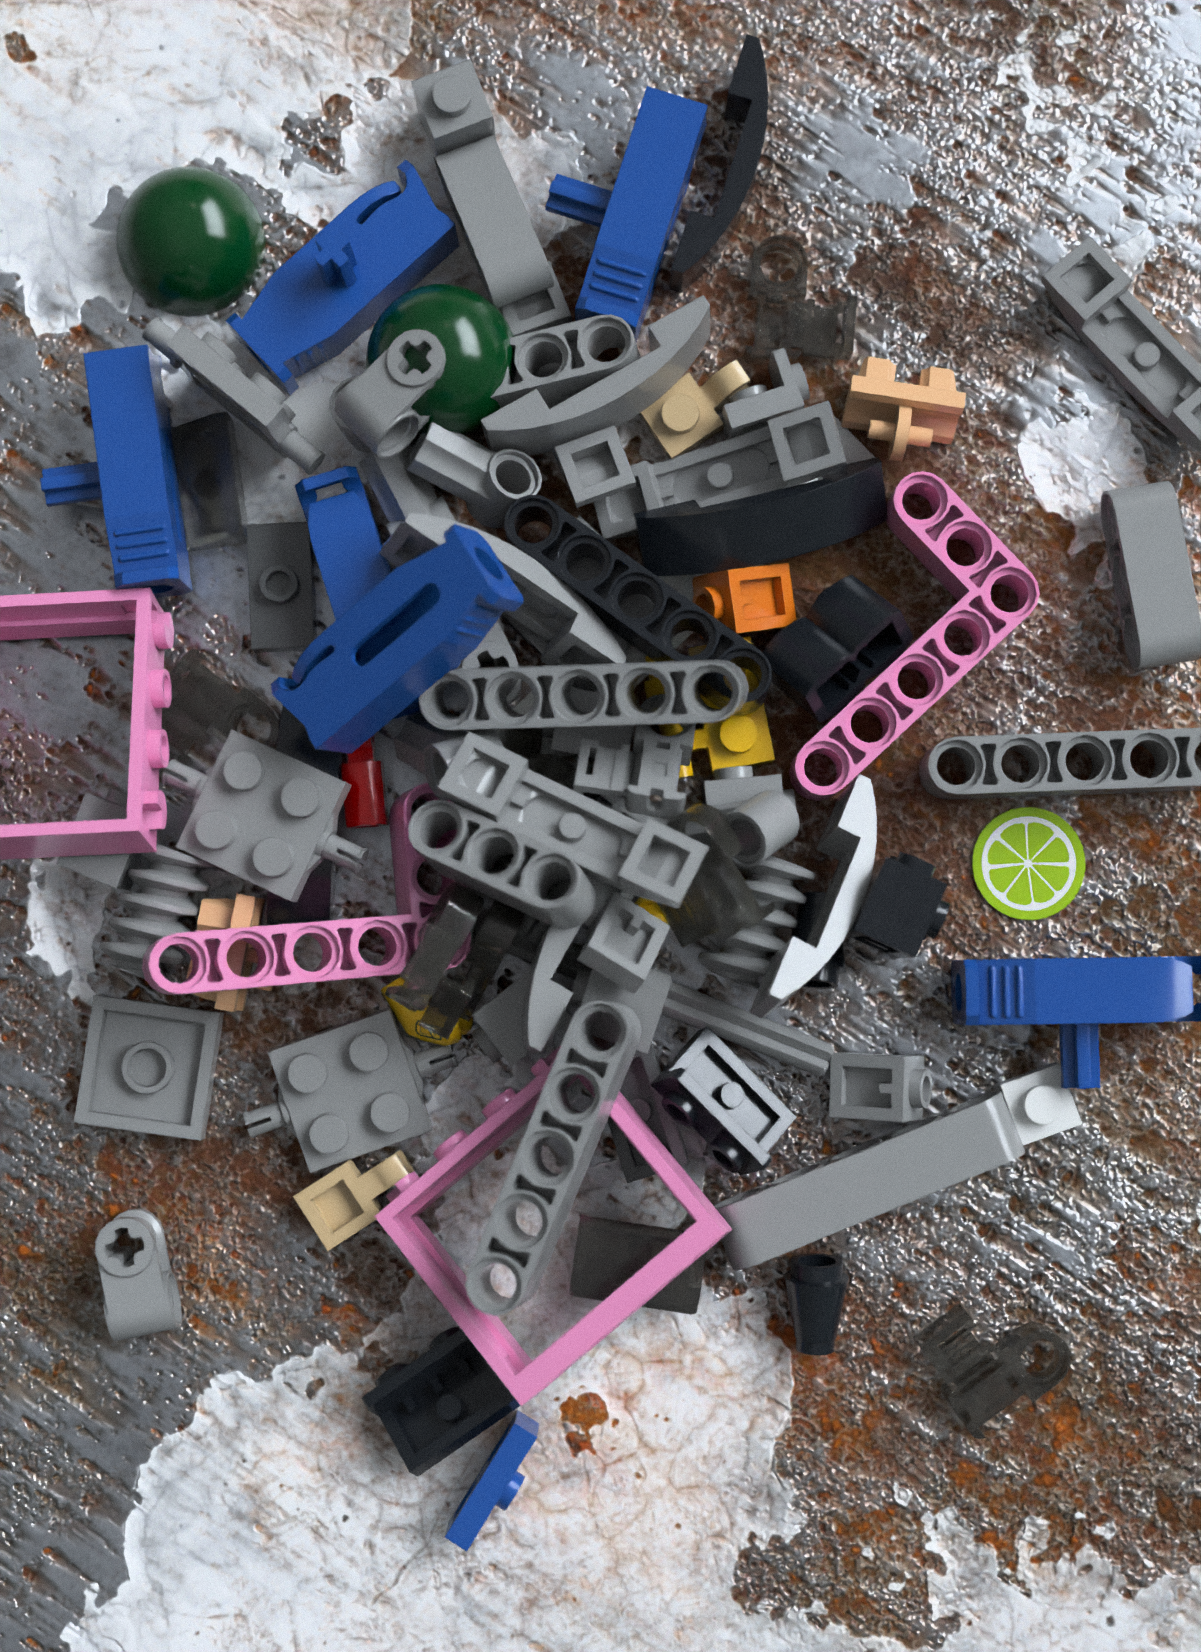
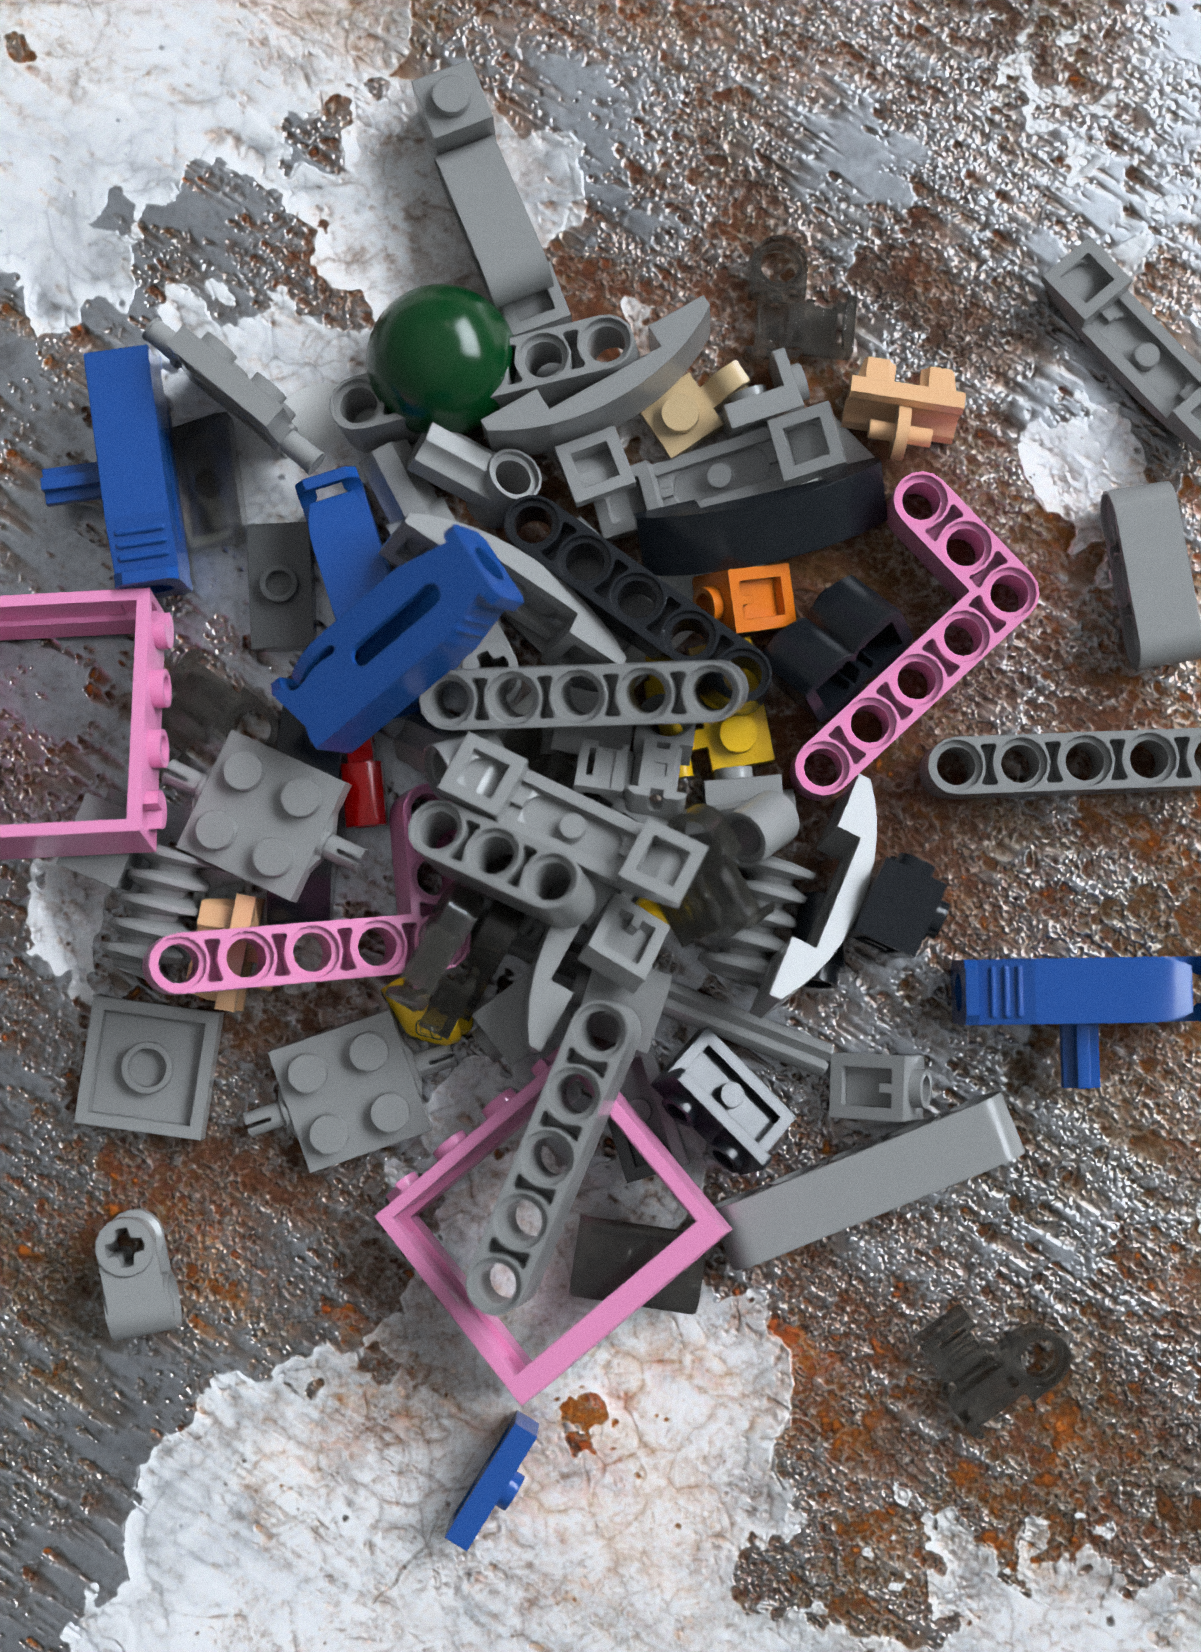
dark green piece [116,166,266,316] -> none
blue piece [226,160,460,395] -> none
tan plate [293,1149,415,1251] -> none
light grey piece [334,329,446,459] -> none
black bracket [362,1326,521,1477] -> none
blue piece [545,86,708,343] -> none
black slope [669,34,768,293] -> none
black cone [784,1253,849,1355] -> none
lime sticker [972,807,1086,920] -> none
white plate [995,1062,1082,1145] -> none

